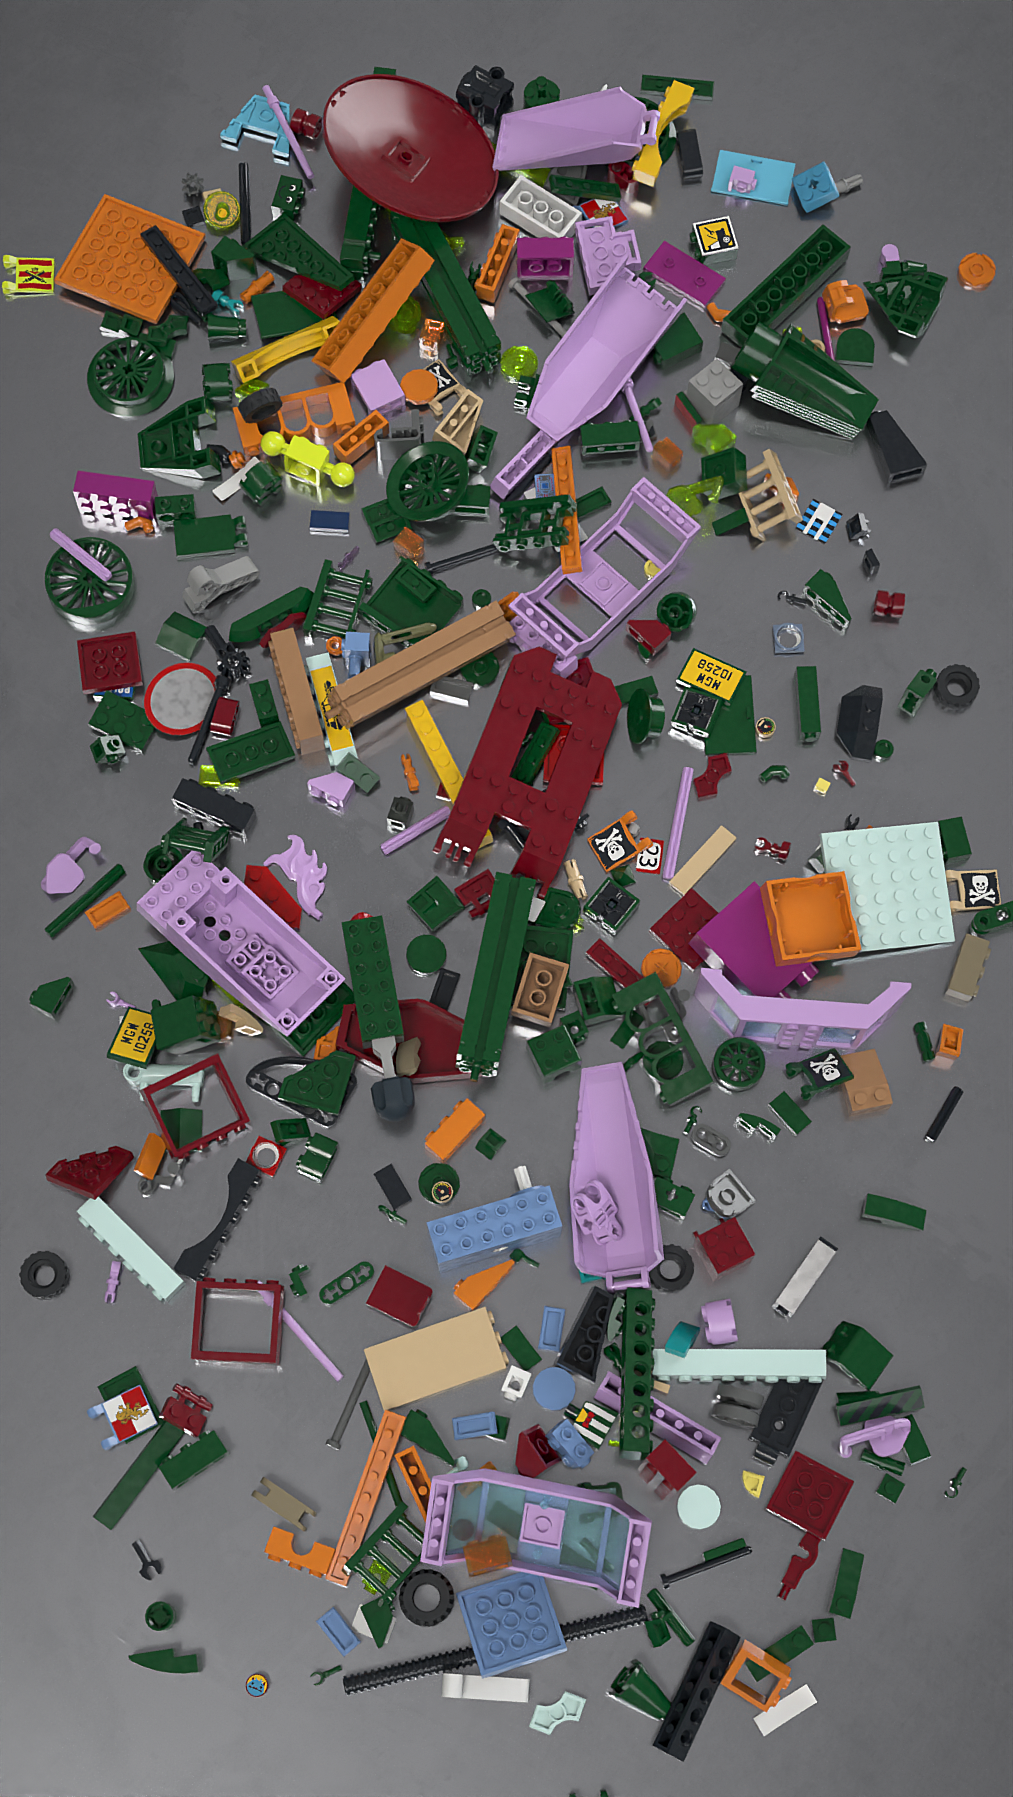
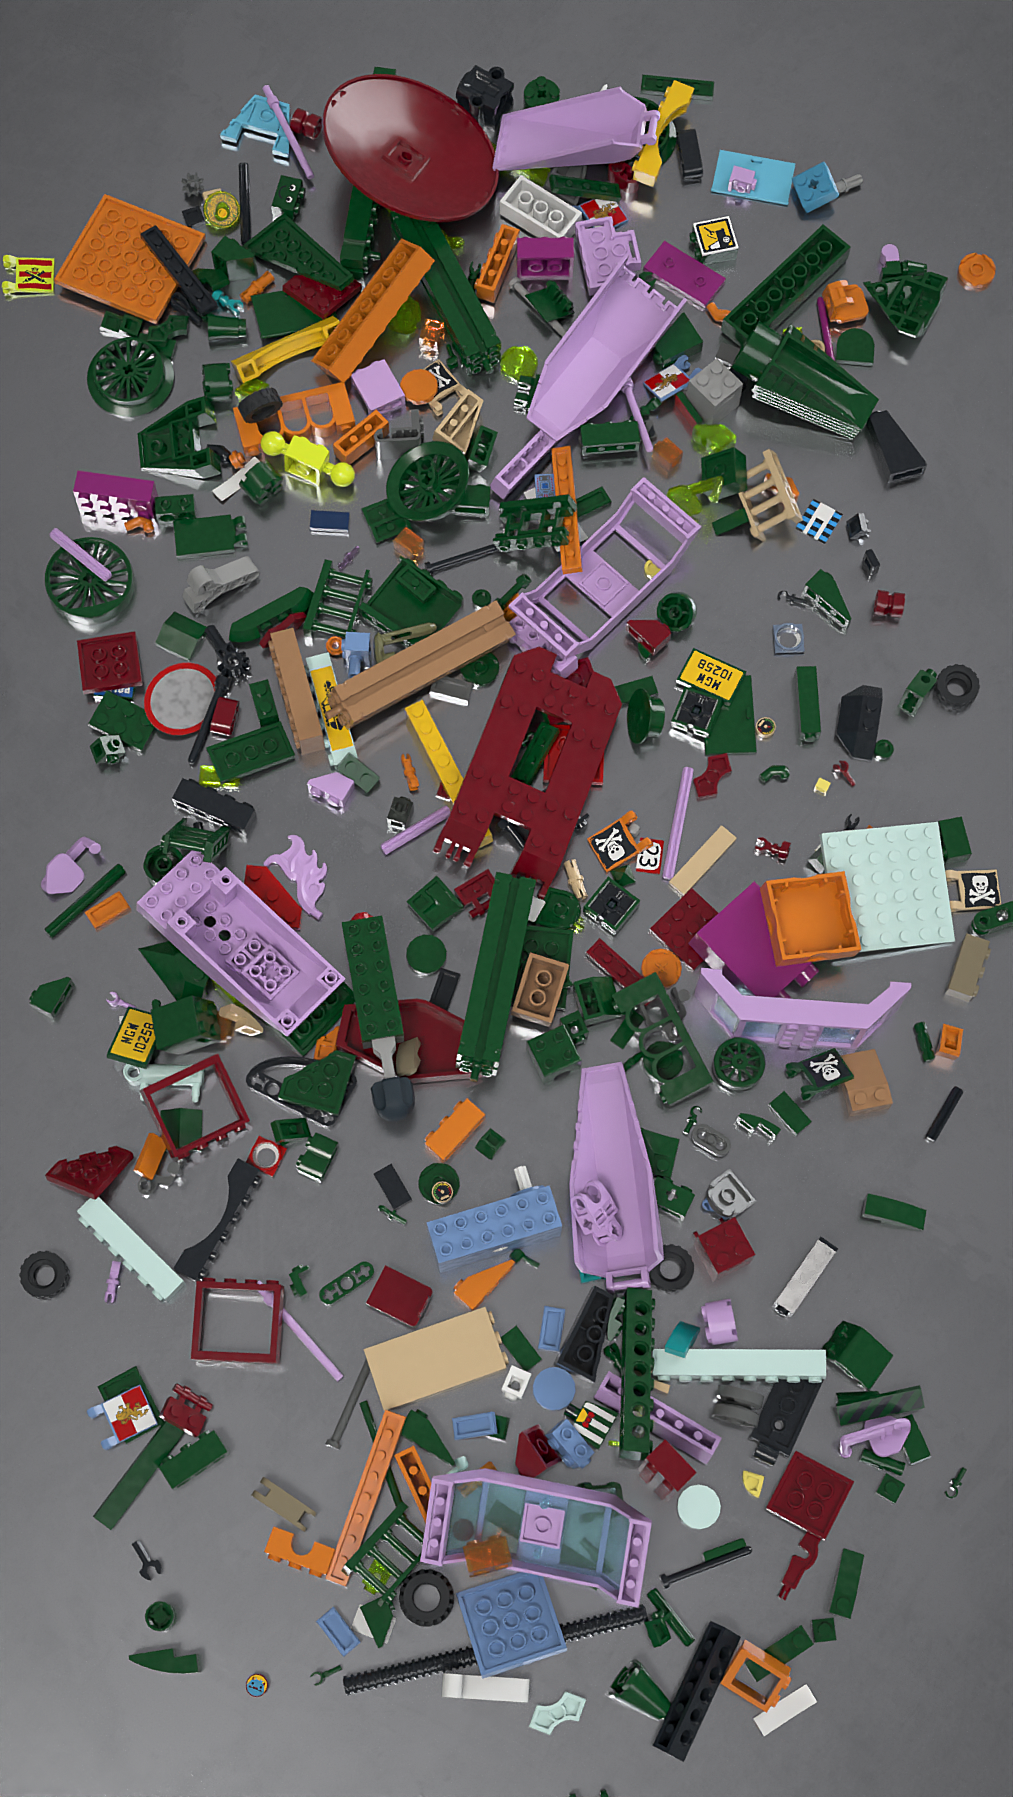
none -> dark green bar [493,573,531,611]
none -> flag [643,355,702,402]

